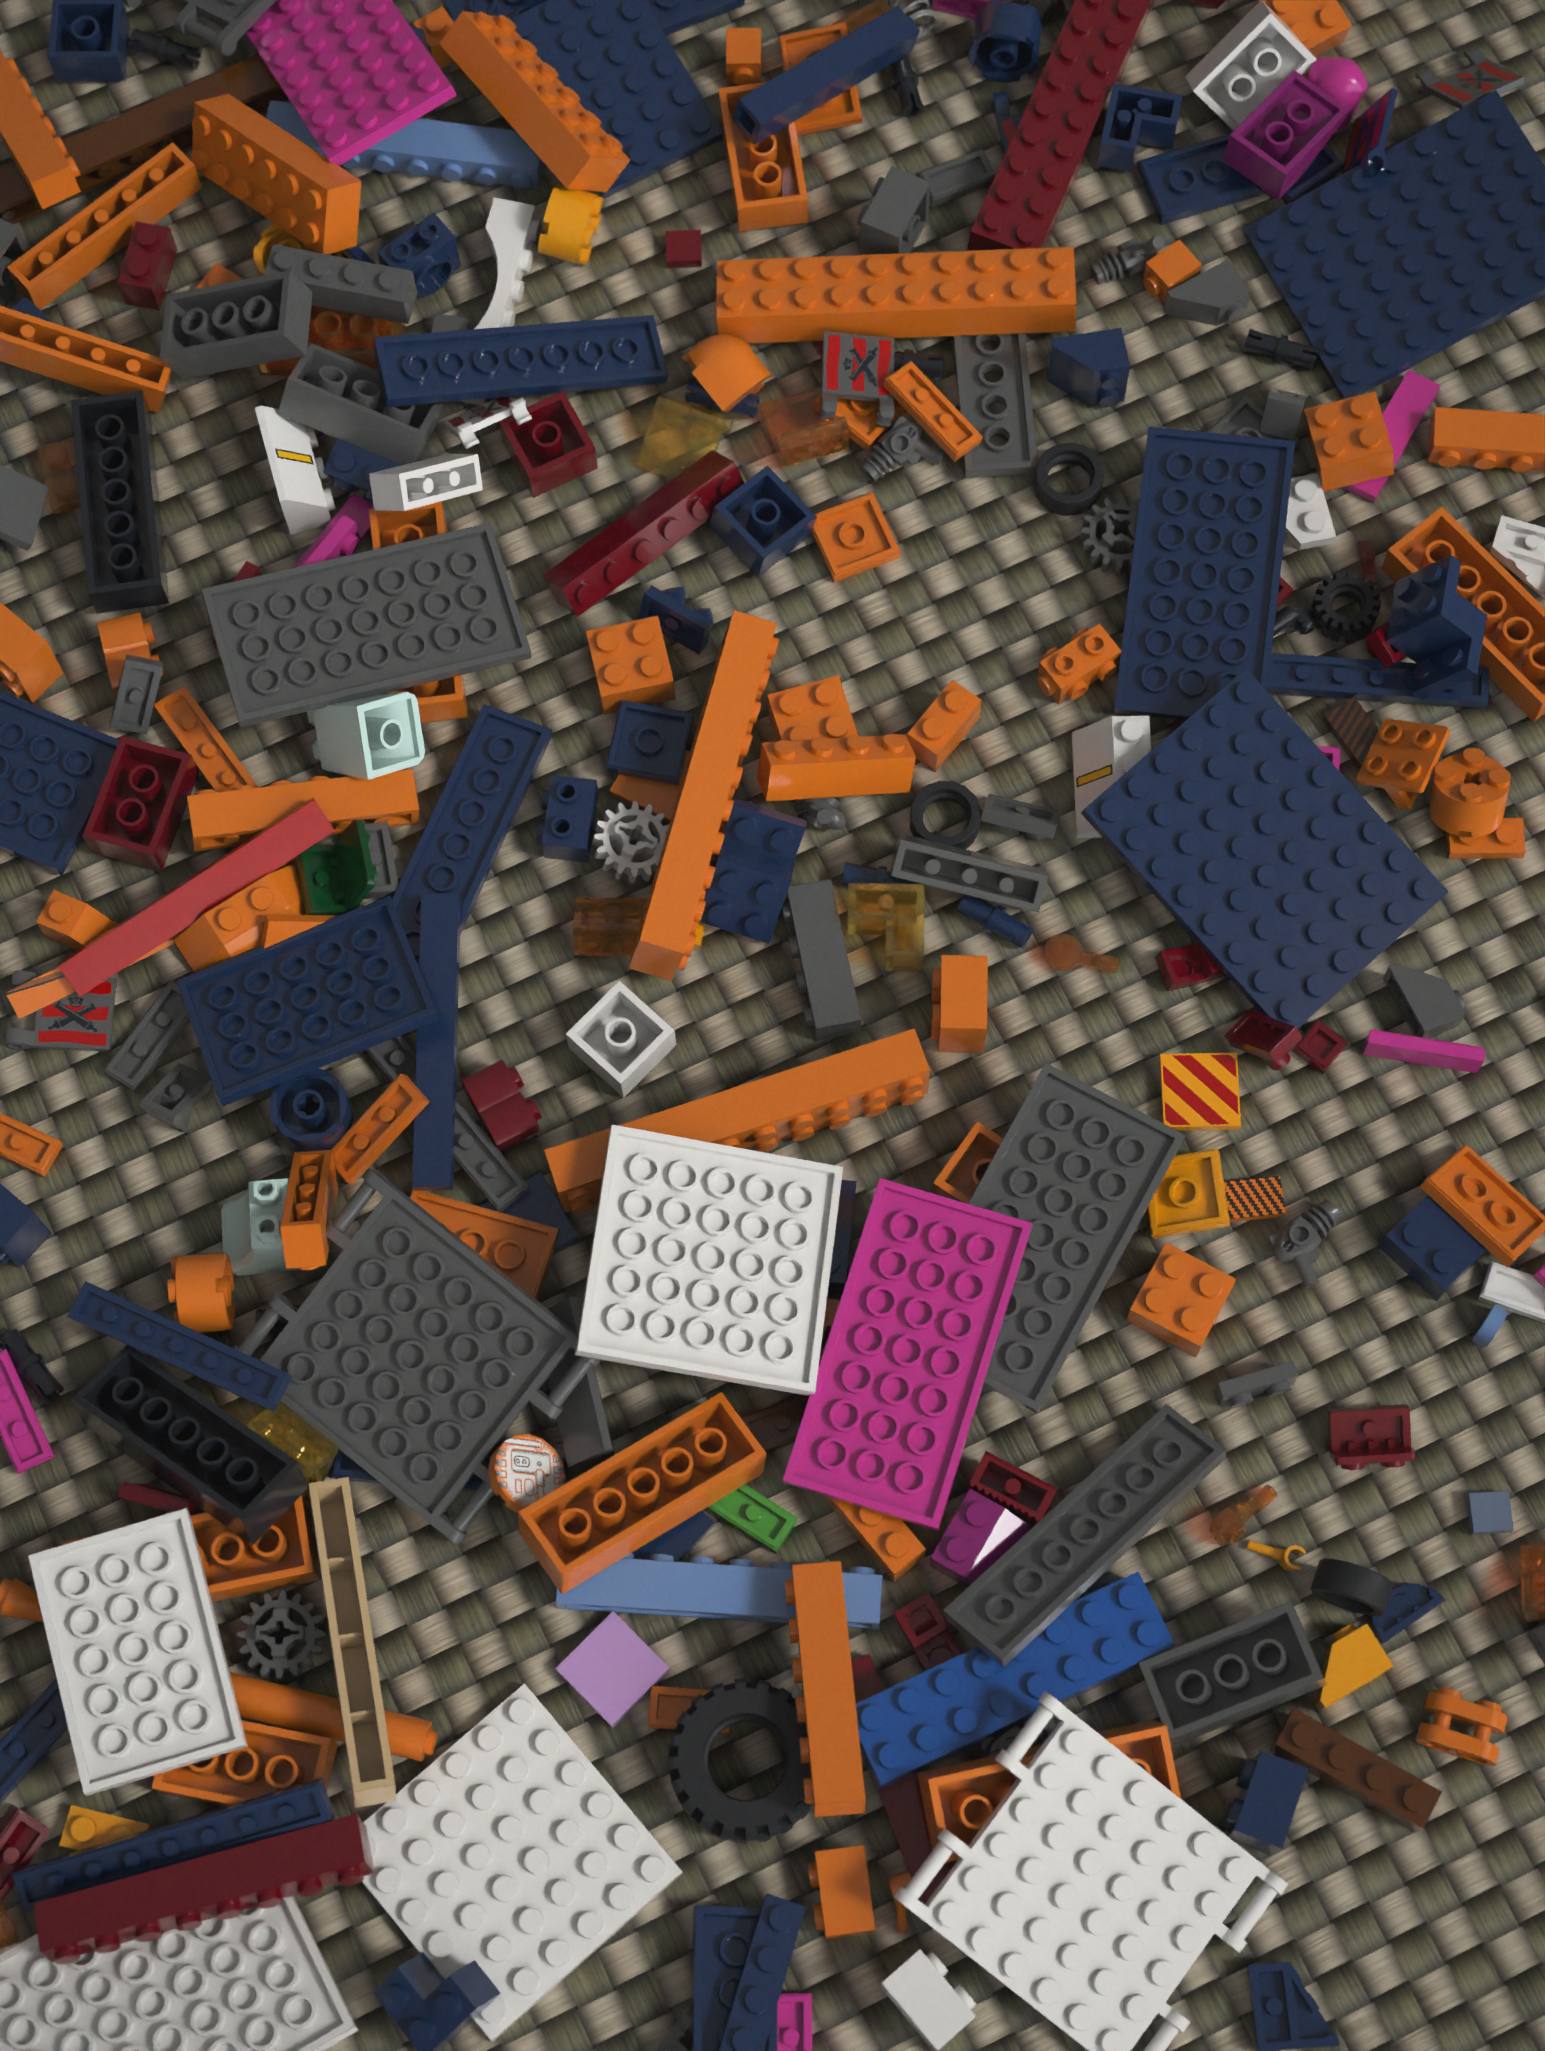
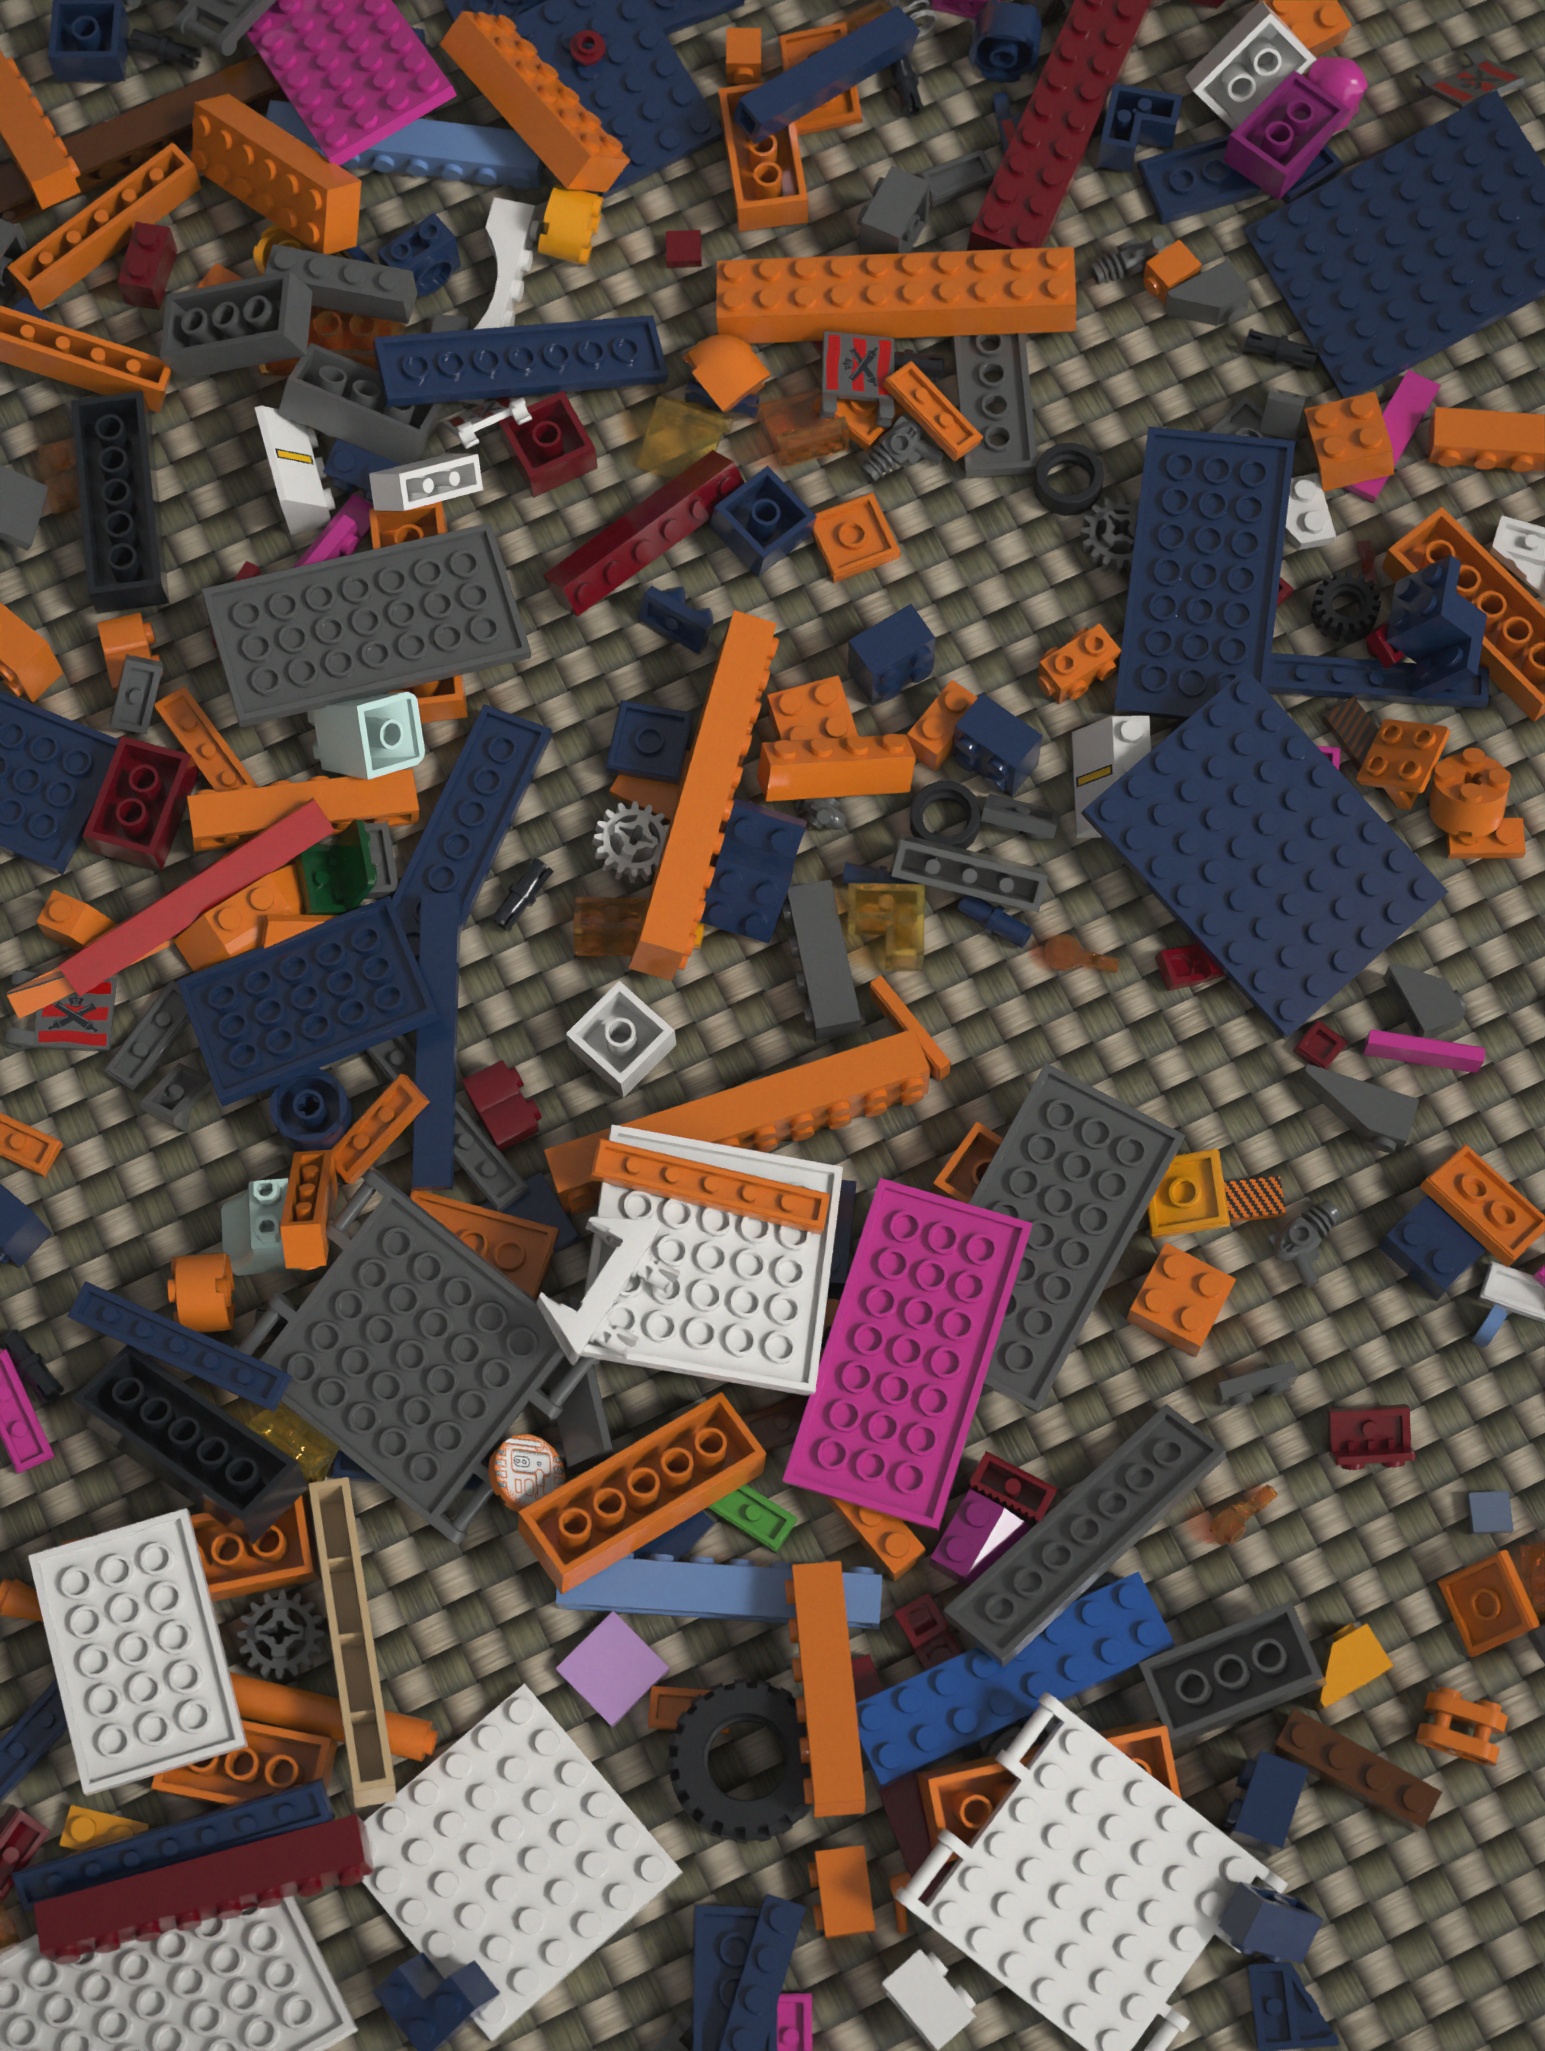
dark red tile [118,1482,206,1516] -> none
orange brick [413,6,454,69] -> none
dark blue brick [536,775,599,863] -> none
orange brick [586,616,676,715] -> none
orange brick [931,955,988,1053] -> none
dark blue slope [1046,328,1130,407] -> none
tile [1159,1053,1241,1131] -> none
dark red tile [1224,1010,1303,1070] -> none
light orange hand [1247,1540,1306,1572] -> none
black arm [1273,606,1317,637] -> none
black tyre [1310,1558,1393,1616] -> none
dark blue flag [1341,88,1398,177] -> none
dark blue tile [1371,1583,1446,1645] -> none
none -> black pin [490,858,554,932]
none -> white hose [536,1217,681,1365]
none -> dark red plate [570,30,605,66]
none -> orange tile [589,1138,830,1235]
none -> dark blue brick [848,604,936,705]
none -> orange tile [869,975,951,1081]
none -> dark blue brick [952,693,1043,797]
none -> dark blue brick [1218,1881,1323,1964]
none -> dark grey slope [1300,1064,1419,1153]
none -> orange tile [1437,1550,1541,1657]

